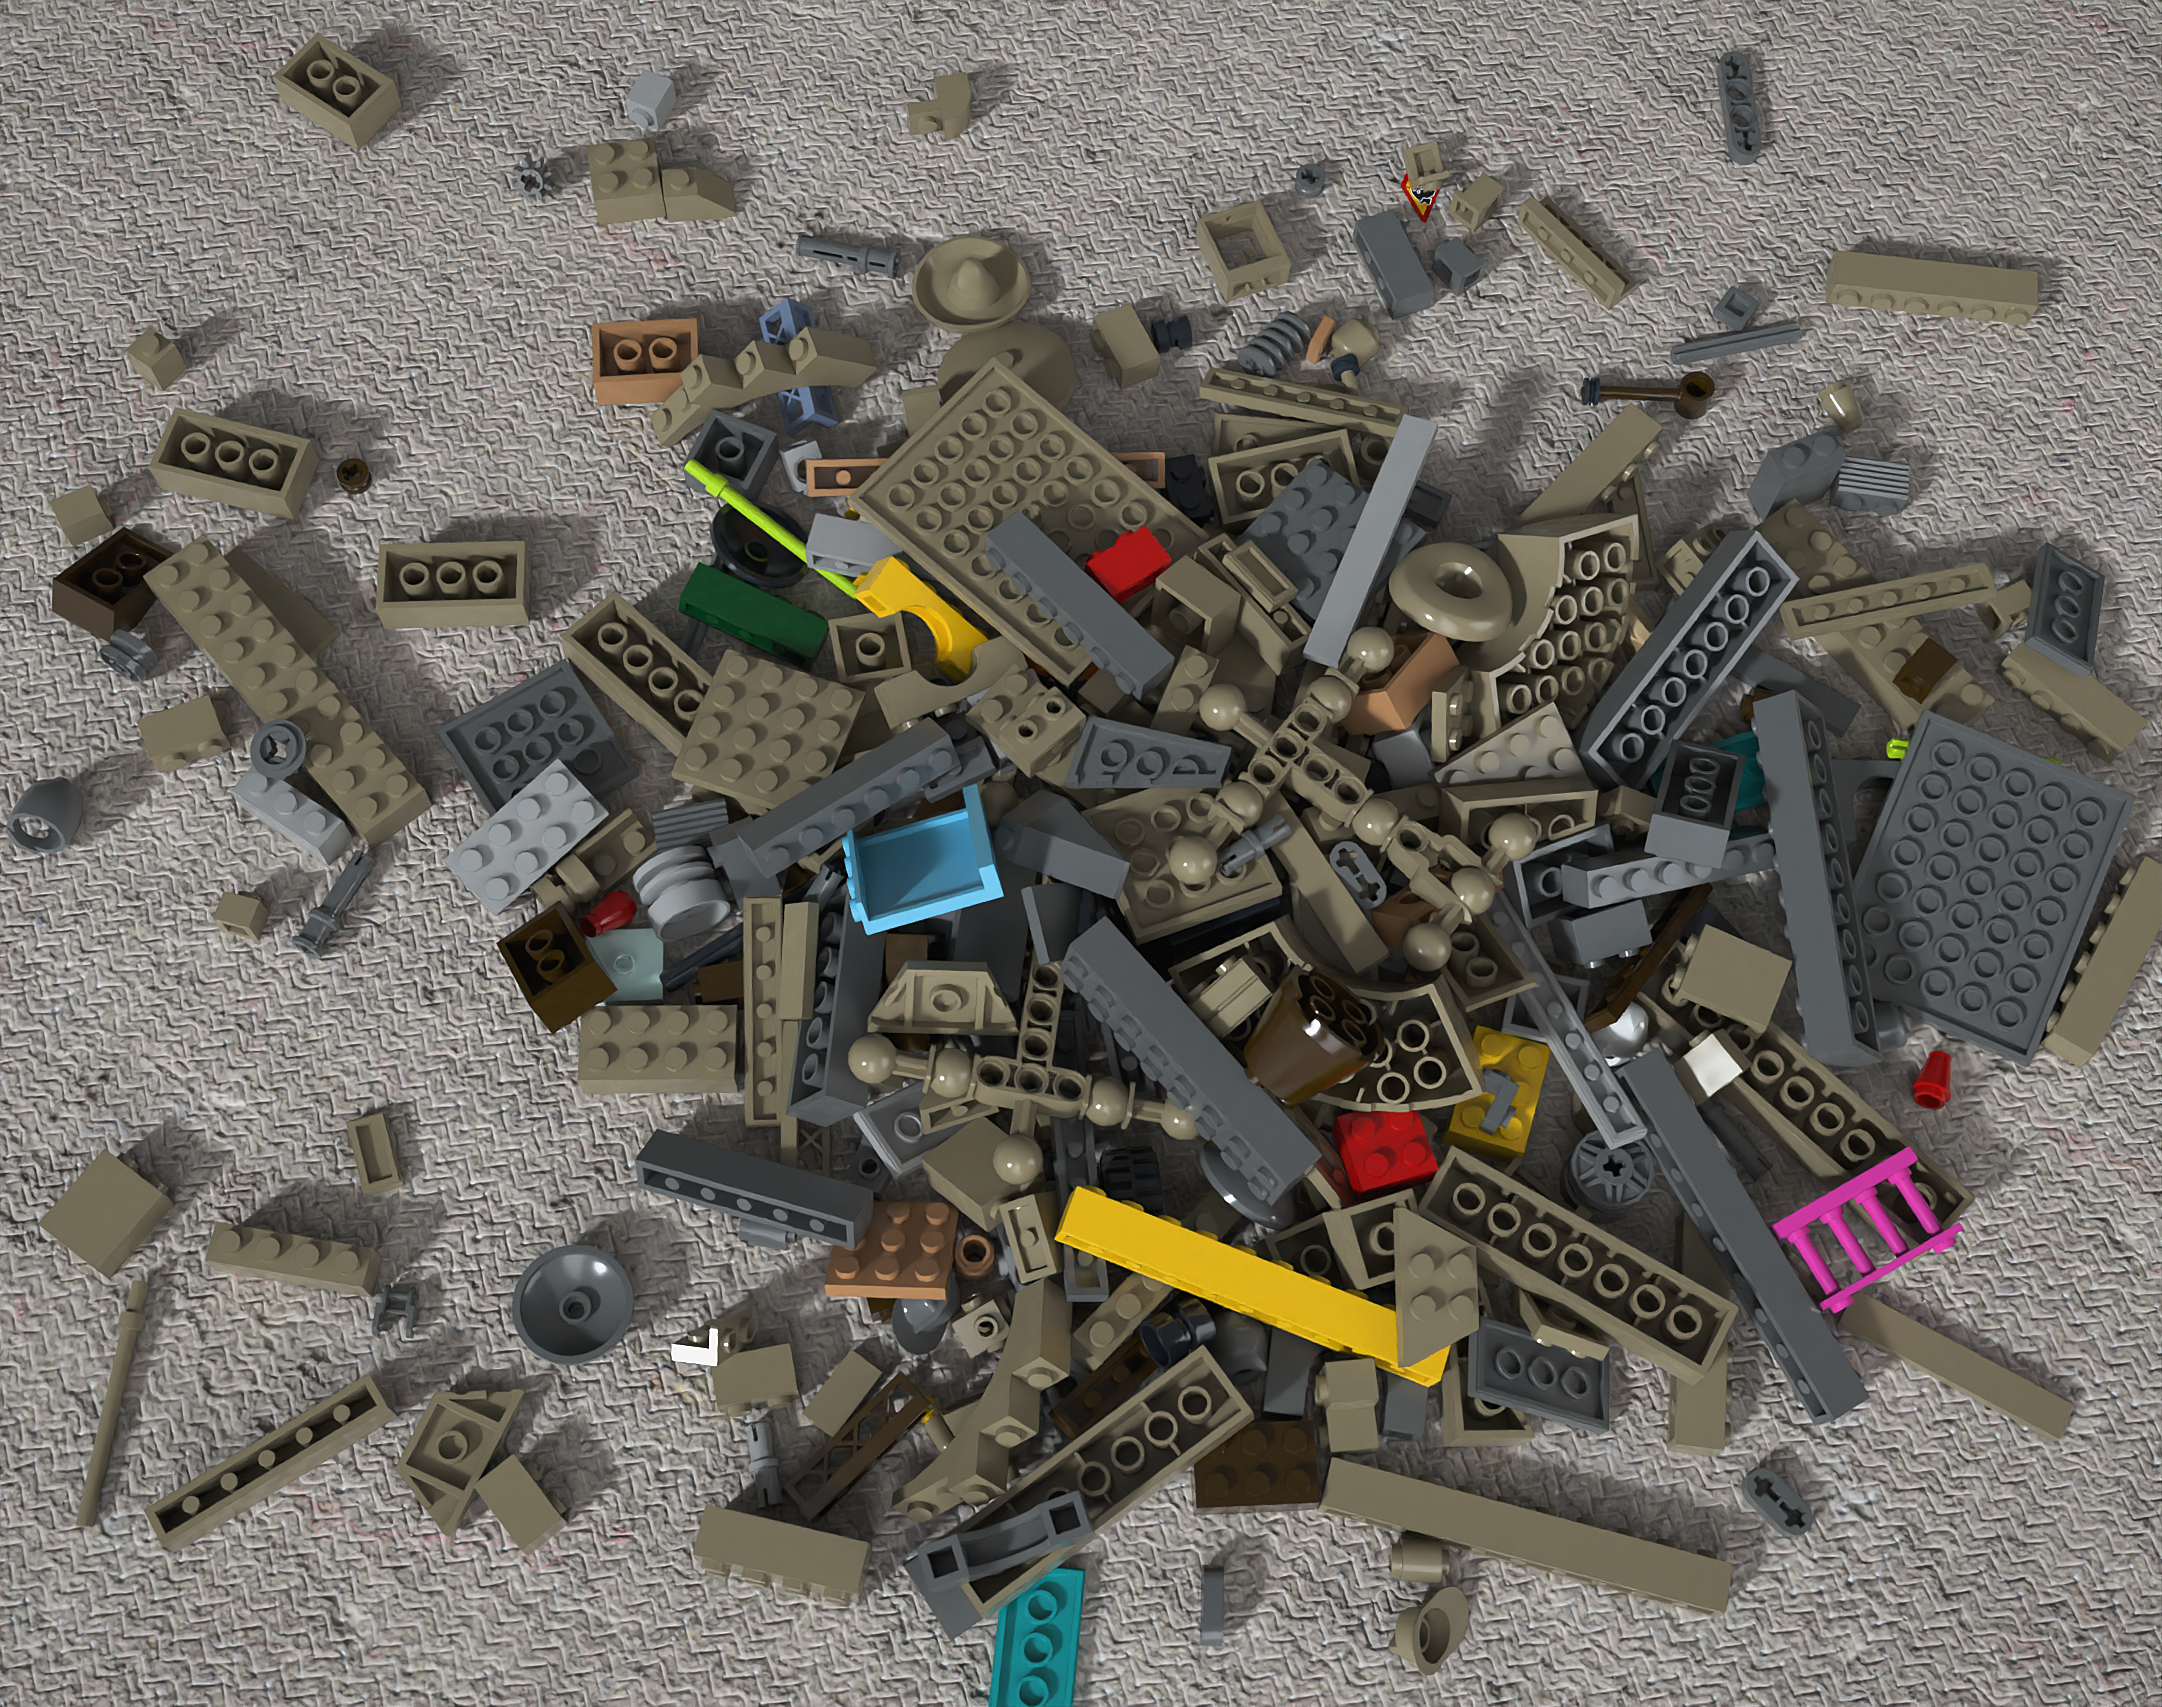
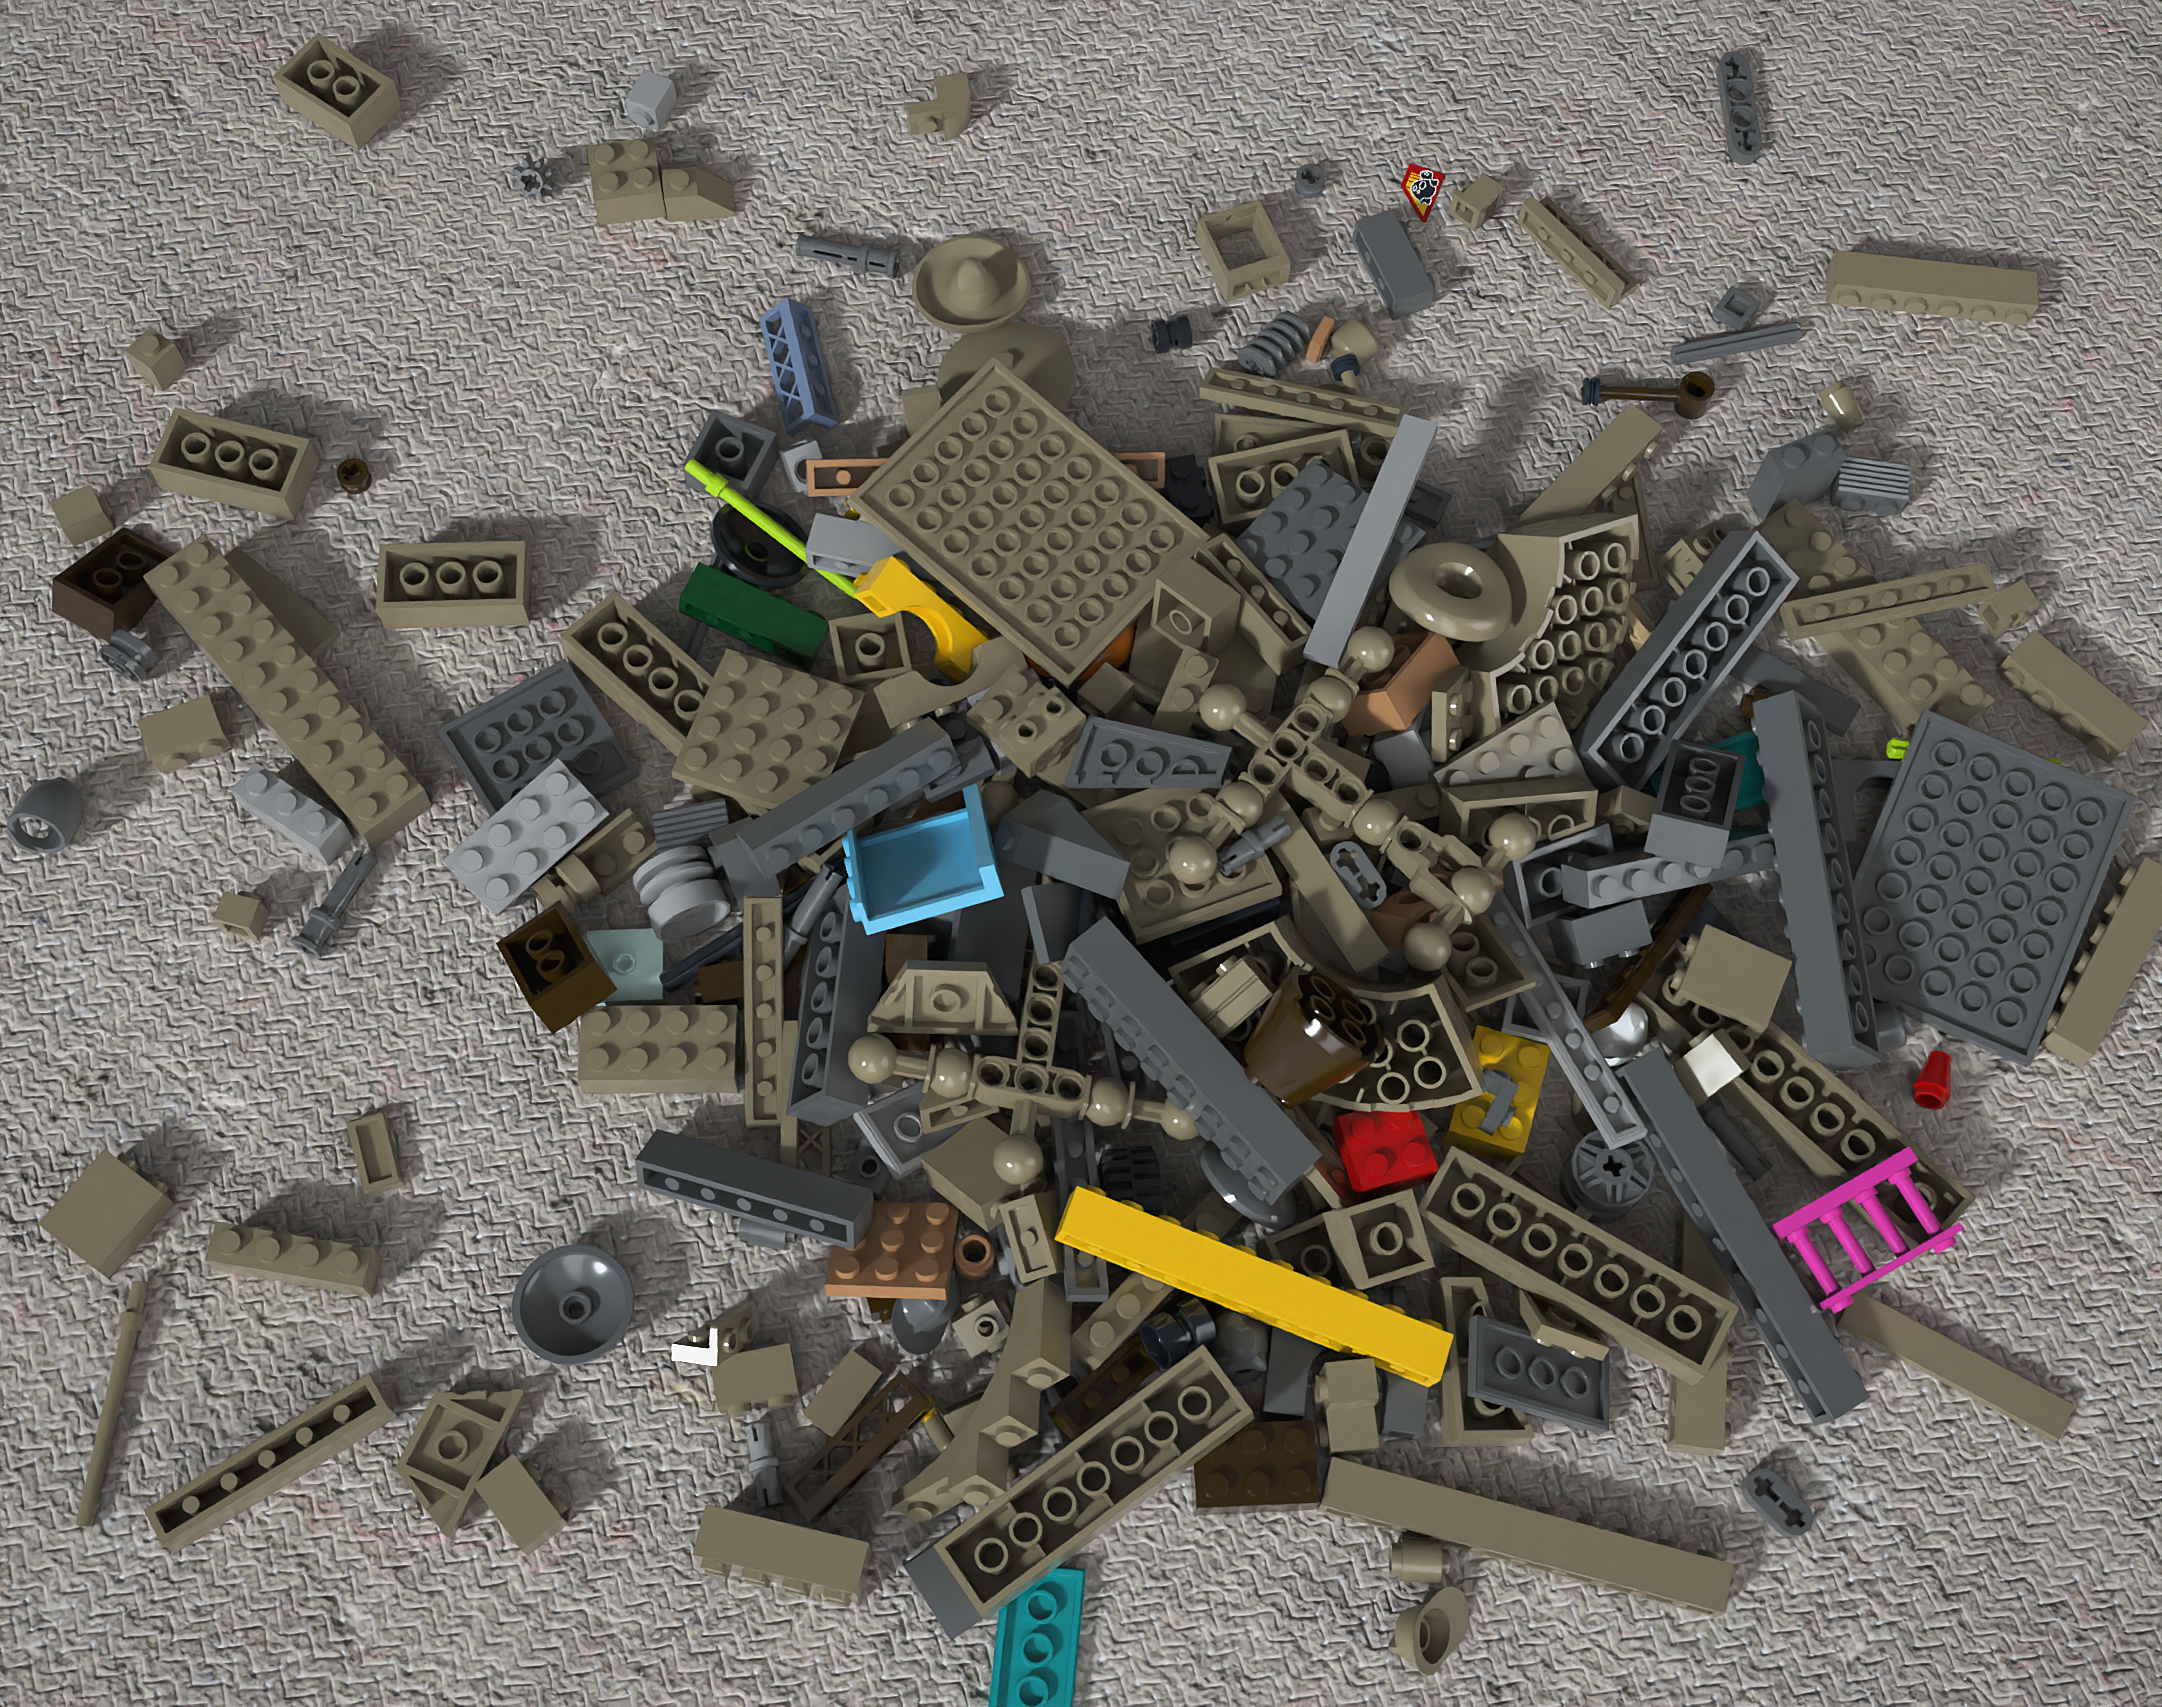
dark grey gear [250,719,310,780] -> none
dark grey piece [372,1285,419,1339] -> none
red cone [580,890,637,938] -> none
medium nougat brick [592,318,702,405] -> none
dark tan arch [650,326,878,447] -> none
dark tan tile [778,902,819,1020] -> none
dark grey arch [916,1490,1096,1594] -> none
dark grey brick [985,509,1175,701] -> none
red brick [1084,526,1172,605] -> none
dark tan brick [1089,303,1160,390] -> none
dark grey beam [1200,1565,1224,1647] -> none
dark tan tile [1222,540,1299,613] -> none
dark tan wing [1393,1208,1479,1368] -> none
dark tan bracket [1402,141,1451,193] -> none
dark grey brick [1431,237,1488,296] -> none
dark brown brick [1892,637,1958,704] -> none
dark grey tile [2024,542,2105,679] -> none

